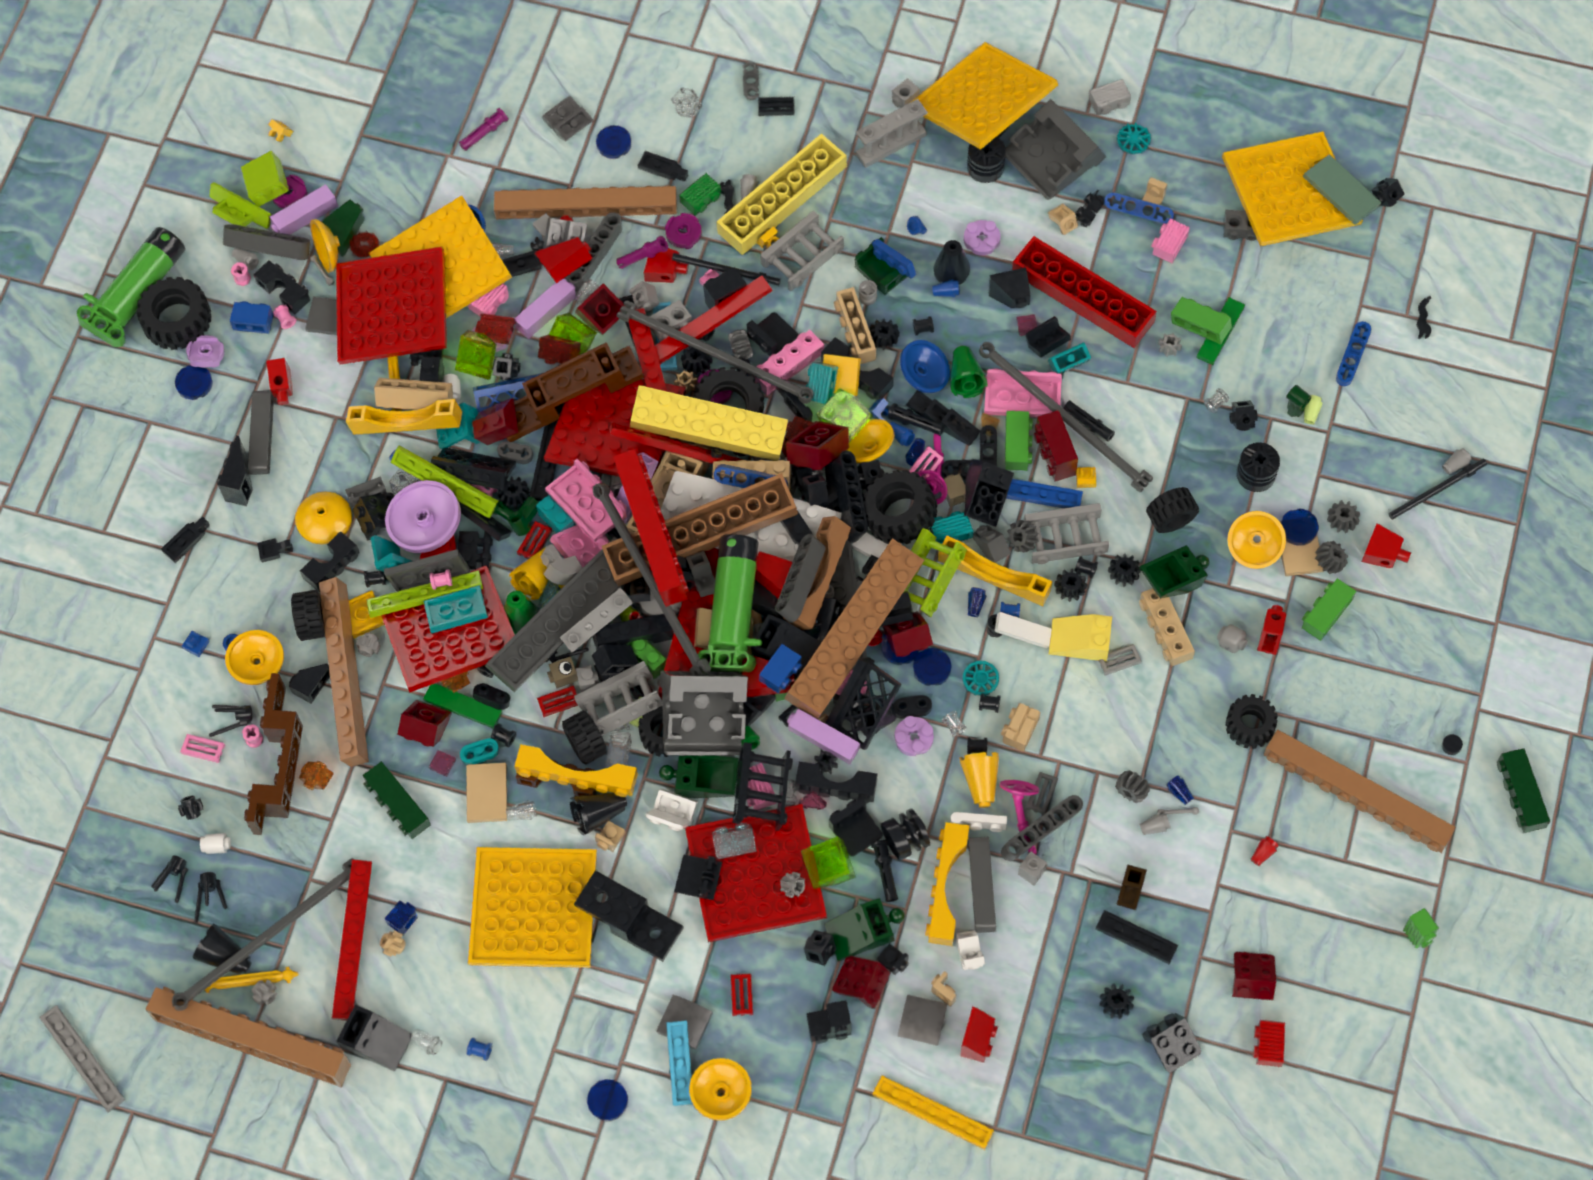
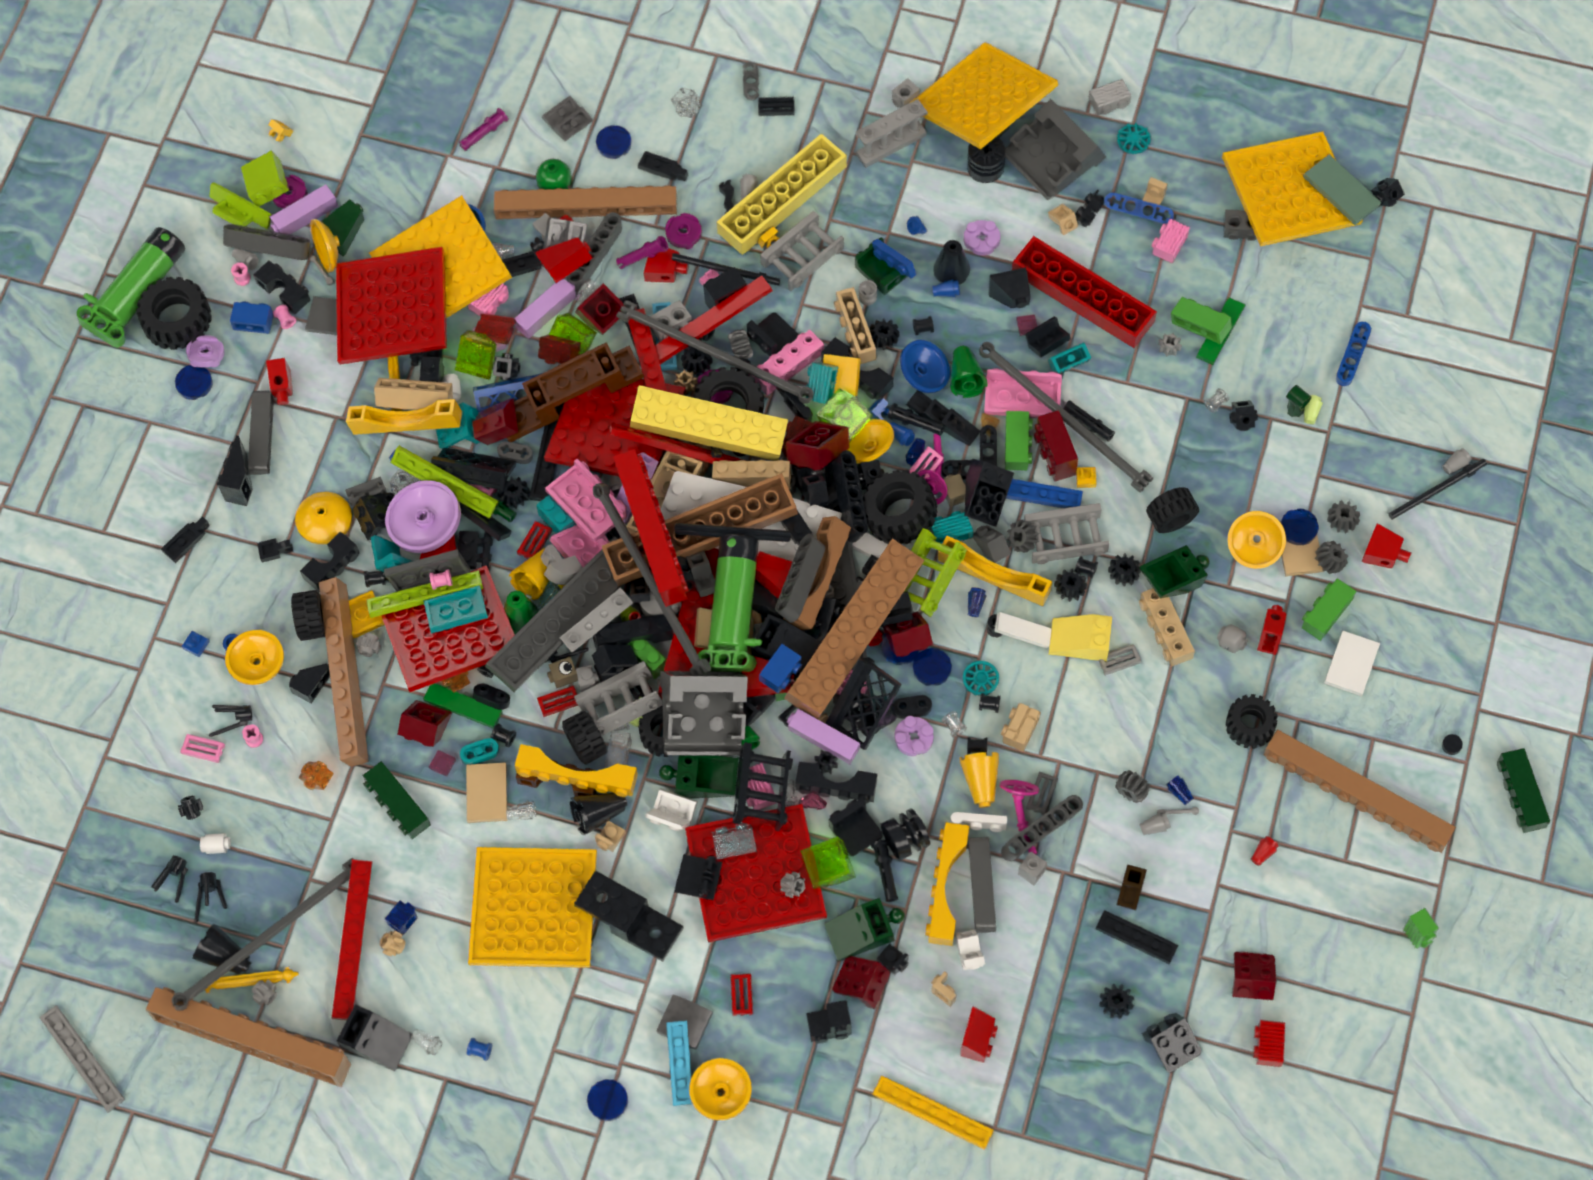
reddish brown bracket [244,673,303,835] -> none
clear red gear [350,230,379,258] -> none
dark green piece [507,497,539,536] -> none
light grey brick [629,281,659,313] -> none
green brick [679,173,721,216] -> none
blue beam [714,464,788,488] -> none
black brick [804,930,836,966] -> none
flat silver slope [898,994,947,1046] -> none
blue bush [1000,602,1020,618] -> none
black wheel [1237,442,1280,492] -> none
black hair [1416,296,1431,339] -> none
none -> green cylinder [536,158,572,190]
none -> black axle [674,523,791,542]
none -> white tile [1324,631,1380,697]

